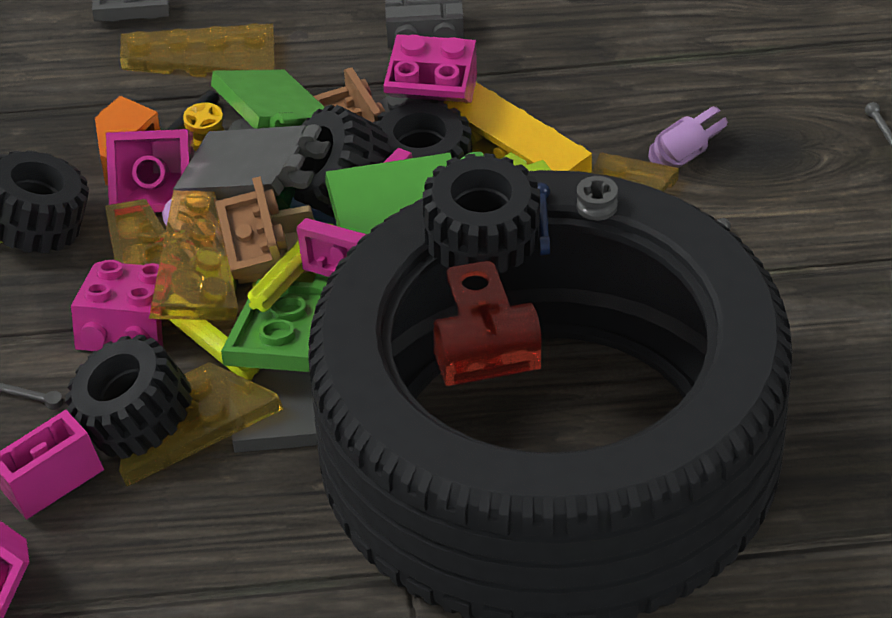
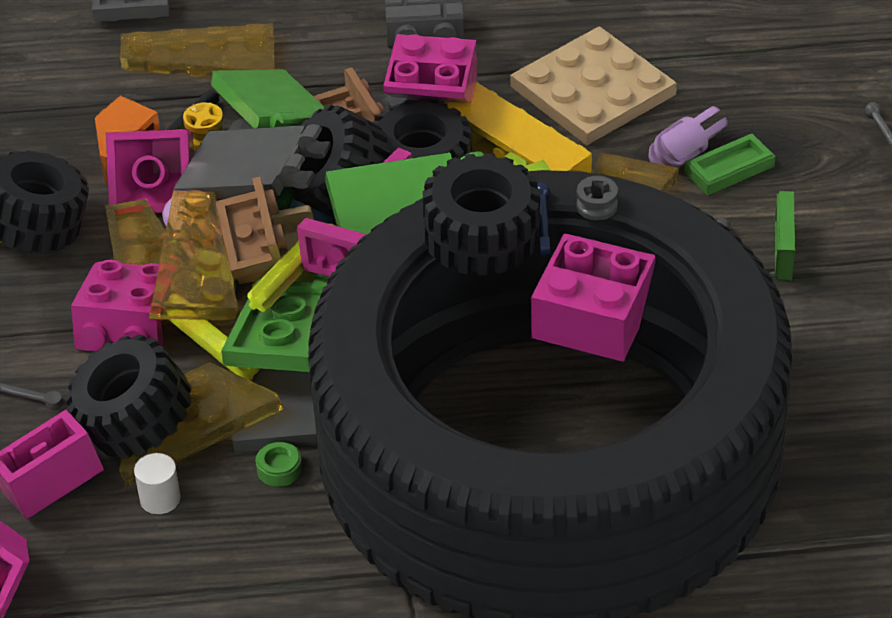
clear red piece [434,261,541,386] -> none
none -> white piece [134,453,181,514]
none -> bright green tile [256,442,302,487]
none -> tan plate [510,26,677,145]
none -> dark pink slope [531,233,656,362]
none -> bright green tile [684,134,776,196]
none -> bright green tile [775,191,795,281]

